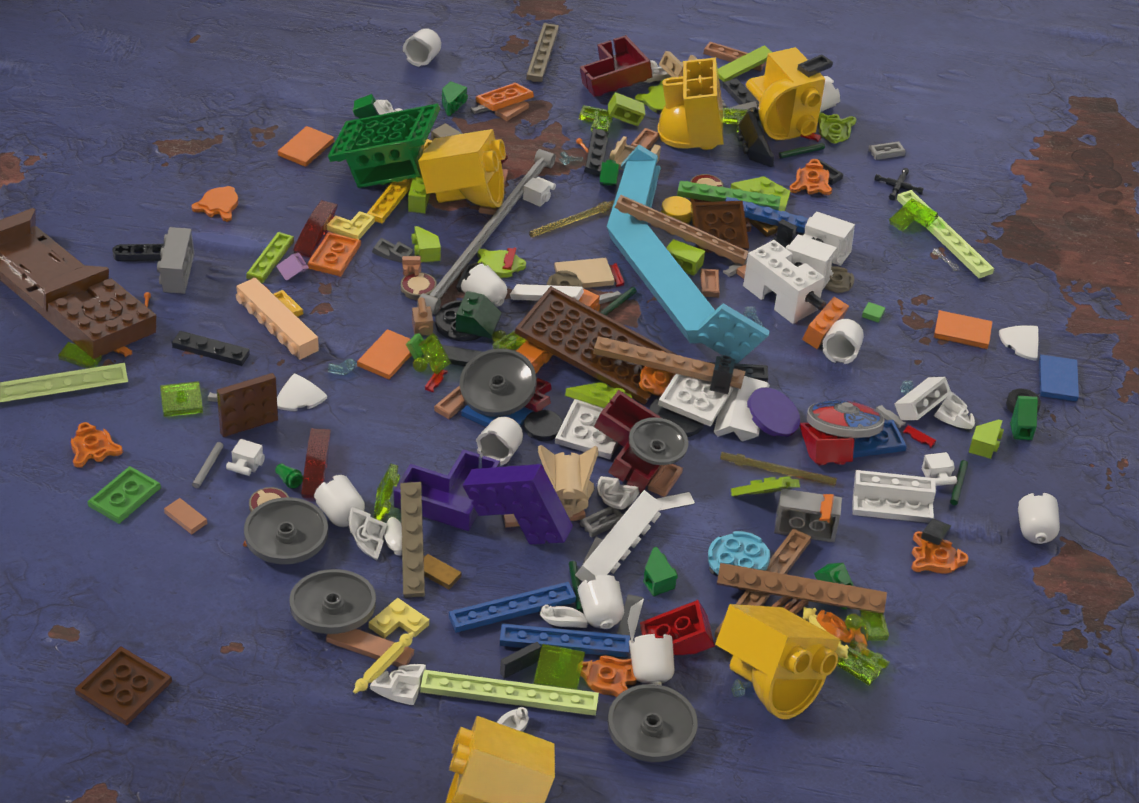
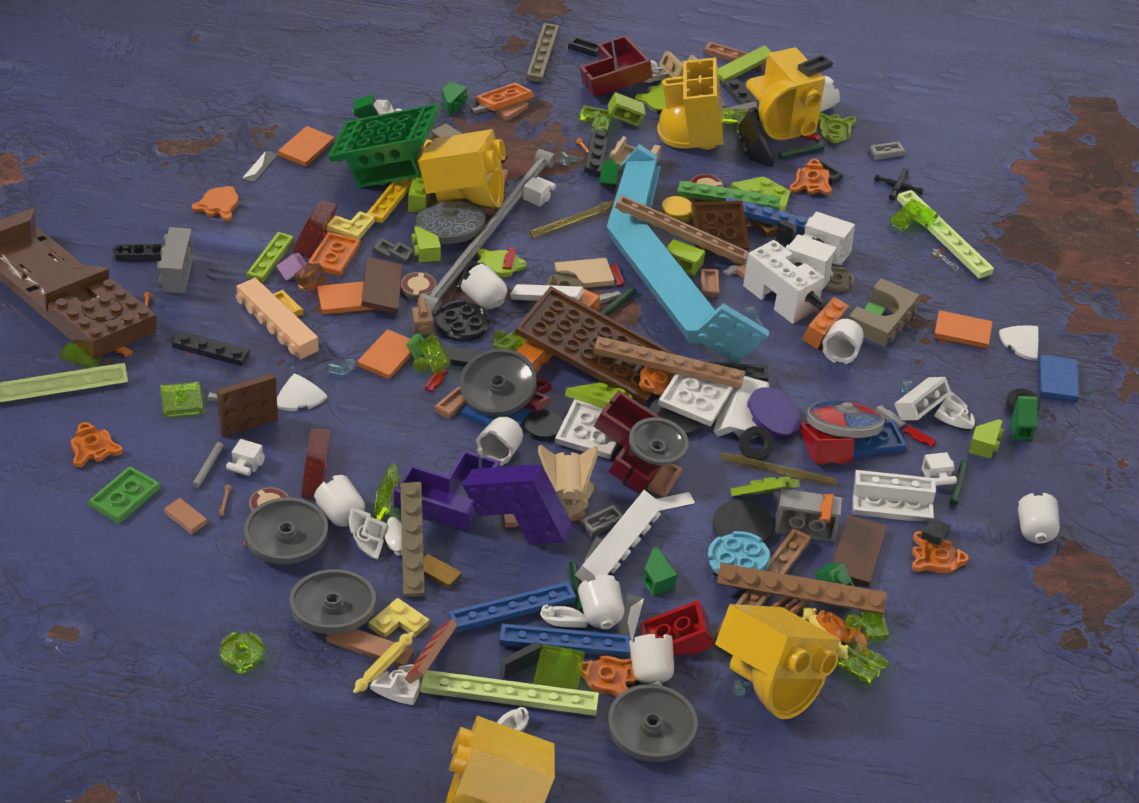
reddish brown plate [75,646,172,726] -> none
green cone [275,463,303,488] -> none
nougat tile [402,256,421,276] -> none
white cylinder [403,29,441,67] -> none
dark green slope [456,291,502,338] -> none
white brick [597,476,640,510] -> none
nougat tile [631,128,659,150] -> none
black bracket [710,355,735,394] -> none
none -> medium nougat hinge [219,484,232,517]
none -> clear neon green plate [220,631,264,673]
none -> dark grey sticker [242,151,278,182]
none -> clear orange brick [294,263,327,290]
none -> orange tile [317,281,374,315]
none -> reddish brown tile [361,257,402,314]
none -> nougat tile [404,618,458,684]
none -> dark grey dish [416,200,486,244]
none -> black tile [568,36,599,57]
none -> black tile [713,500,774,543]
none -> black tyre [739,426,774,461]
none -> reddish brown tile [833,515,887,587]
none -> dark tan arch [848,278,920,347]

